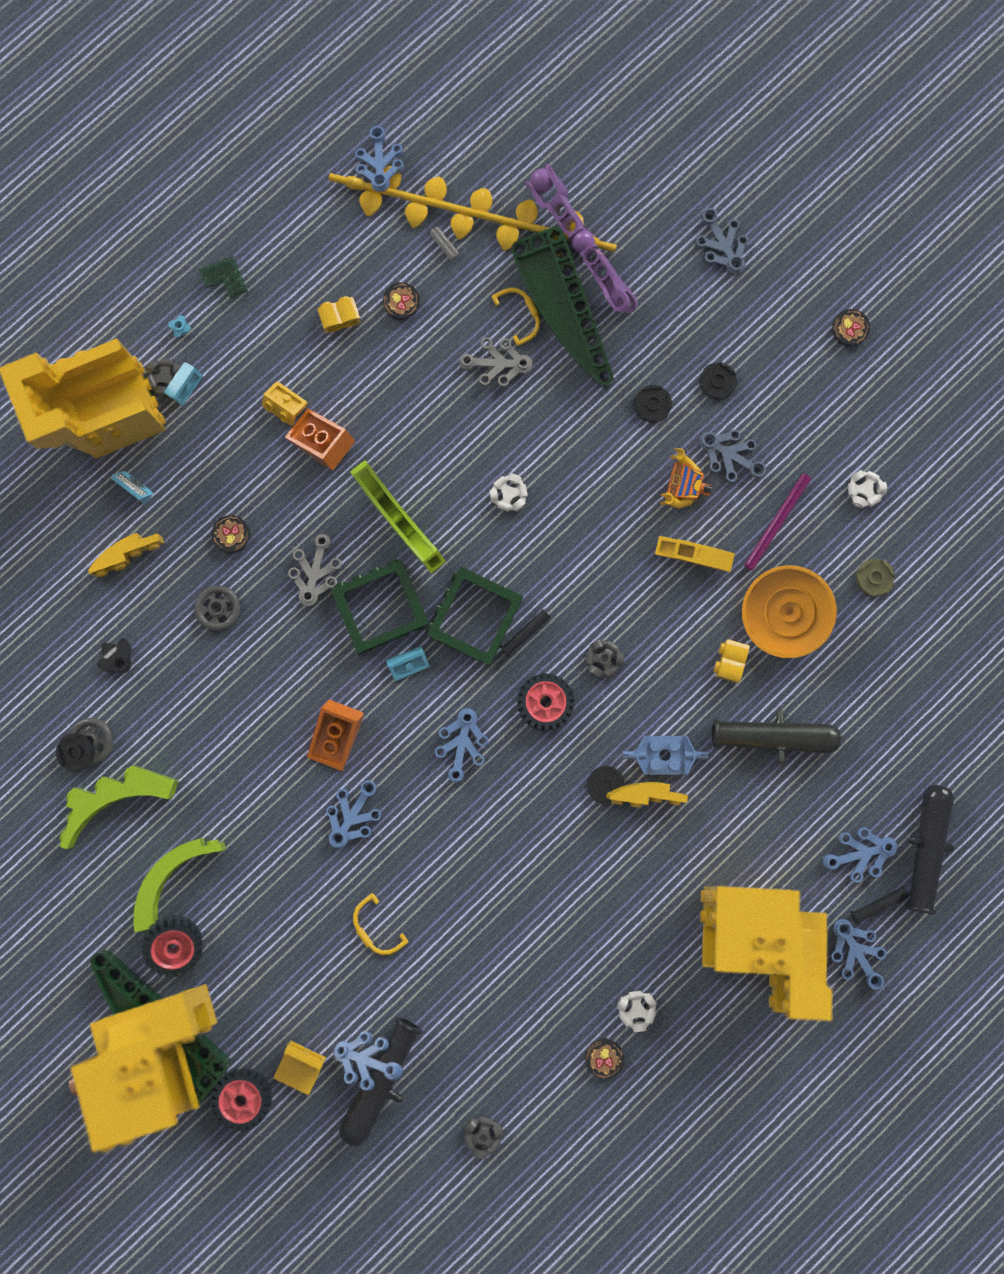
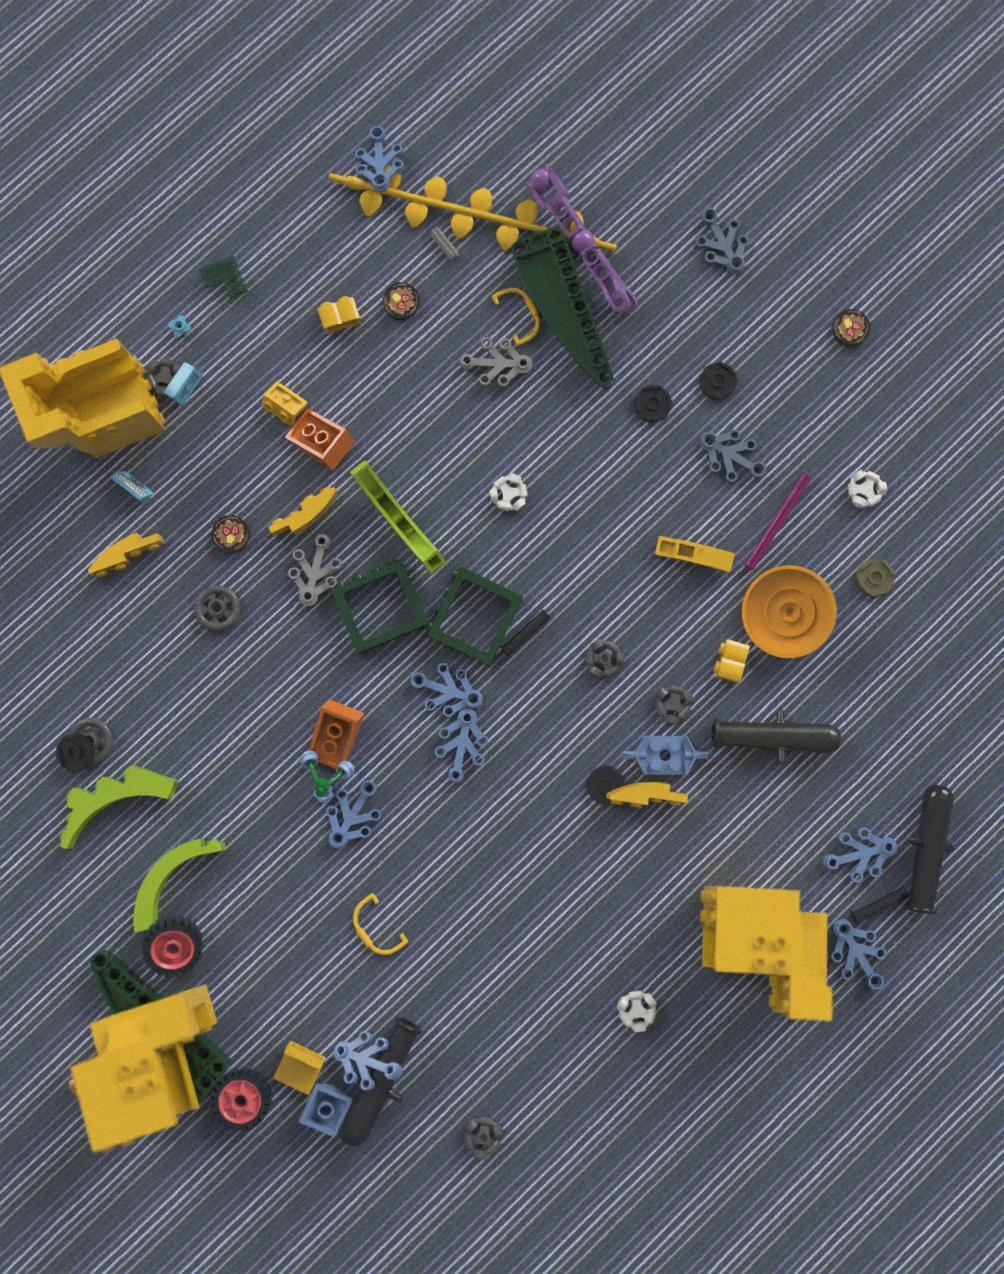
black plate [97,638,132,674] -> none
medium azure slope [386,646,430,682] -> none
wheel [517,673,574,731] -> none
tile [585,1038,624,1079] -> none
torso [660,448,712,509] -> none
none -> yellow slope [268,487,338,537]
none -> medium blue slope [299,1083,353,1137]
none -> plant [300,751,354,802]
none -> medium blue plant [411,663,483,717]
none -> dark grey piece [655,685,694,724]

